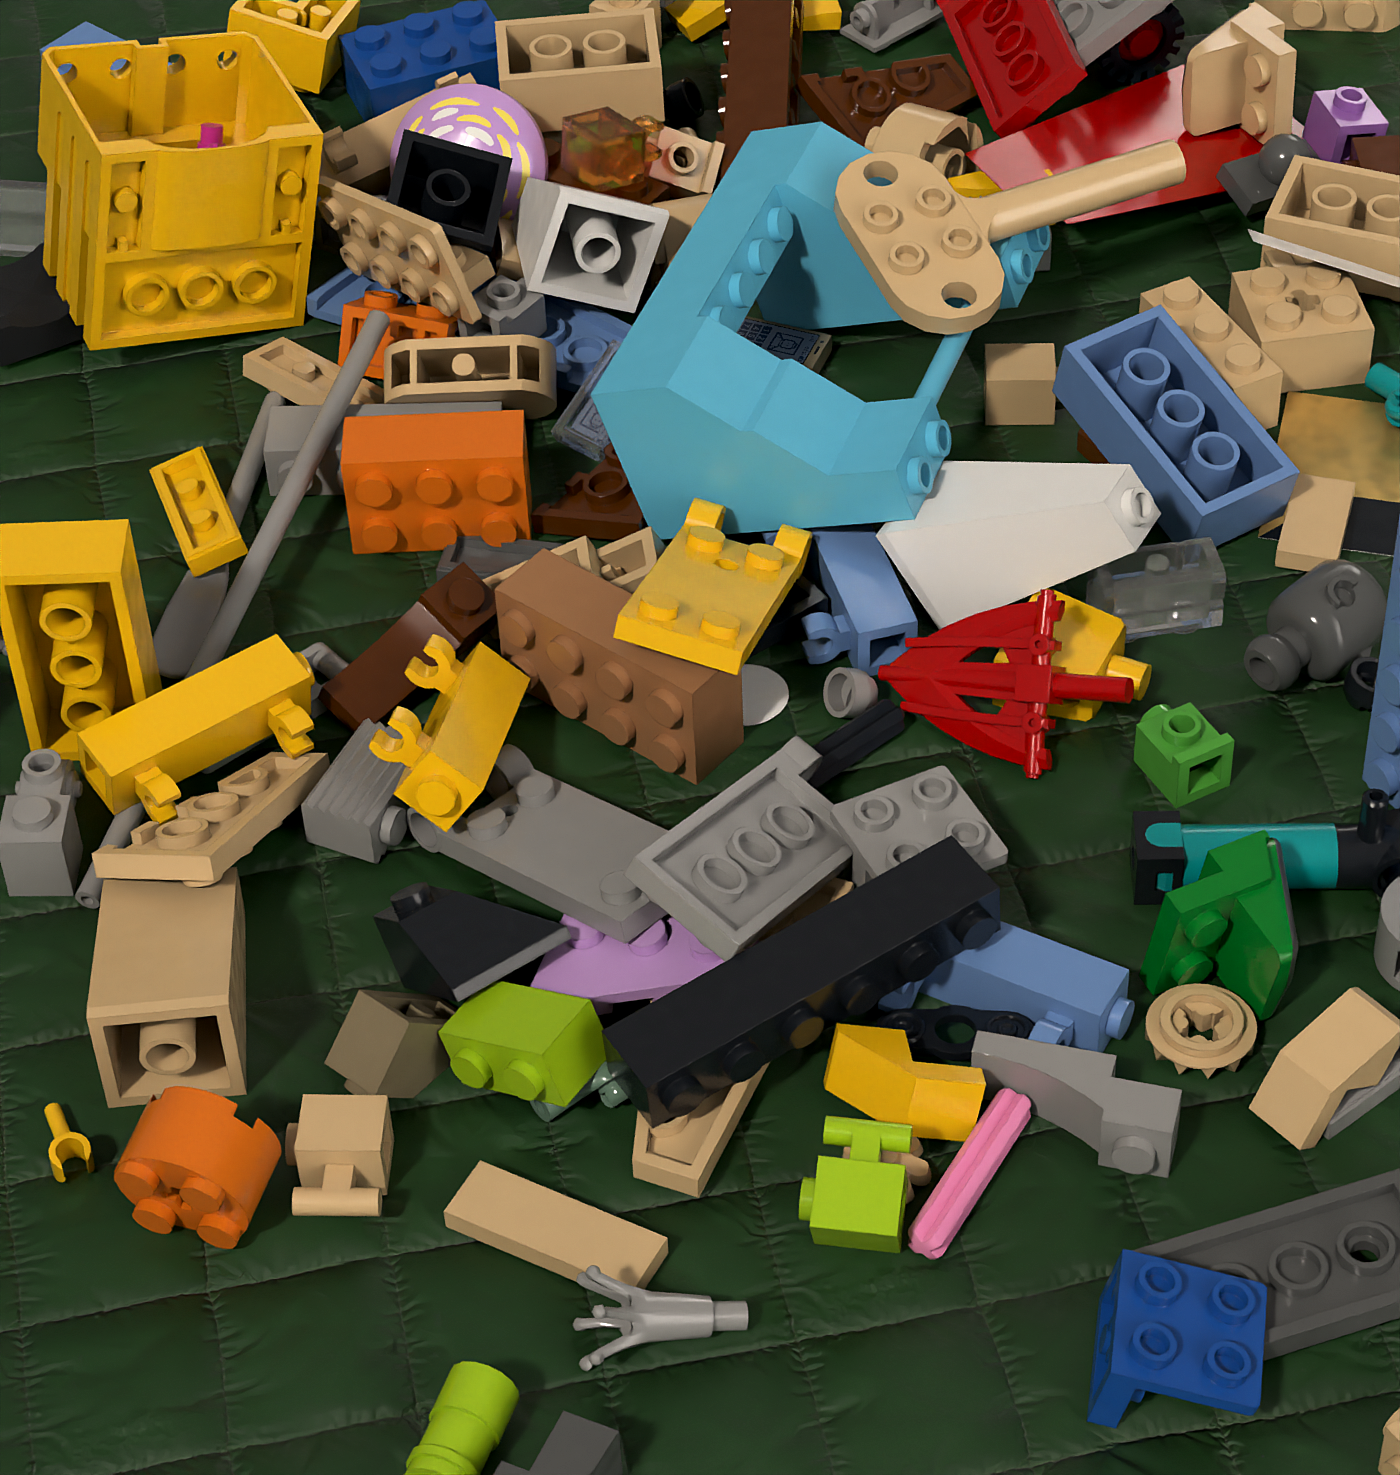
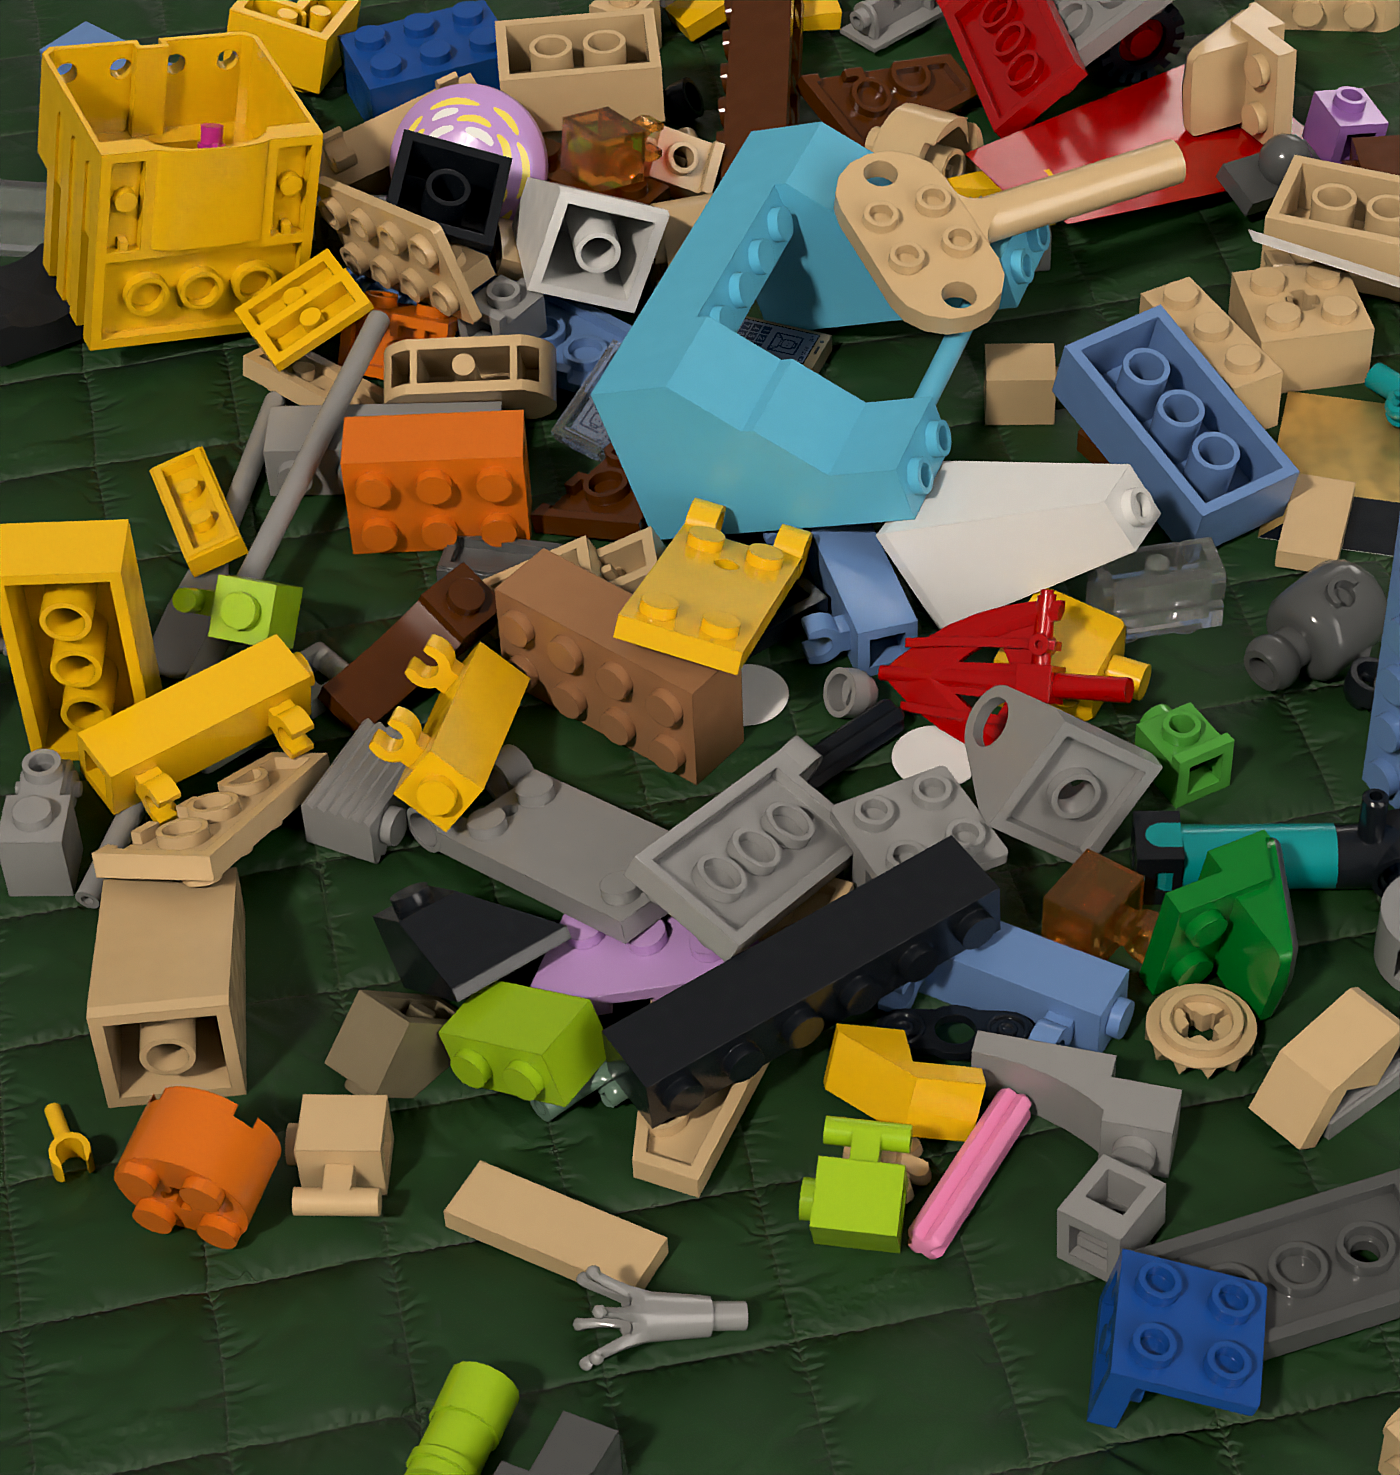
none -> lime brick [172,574,303,649]
none -> yellow slope [234,248,375,372]
none -> white sticker [892,725,972,784]
none -> light grey hose [964,685,1163,870]
none -> clear orange brick [1042,848,1159,964]
none -> light grey brick [1057,1154,1166,1282]

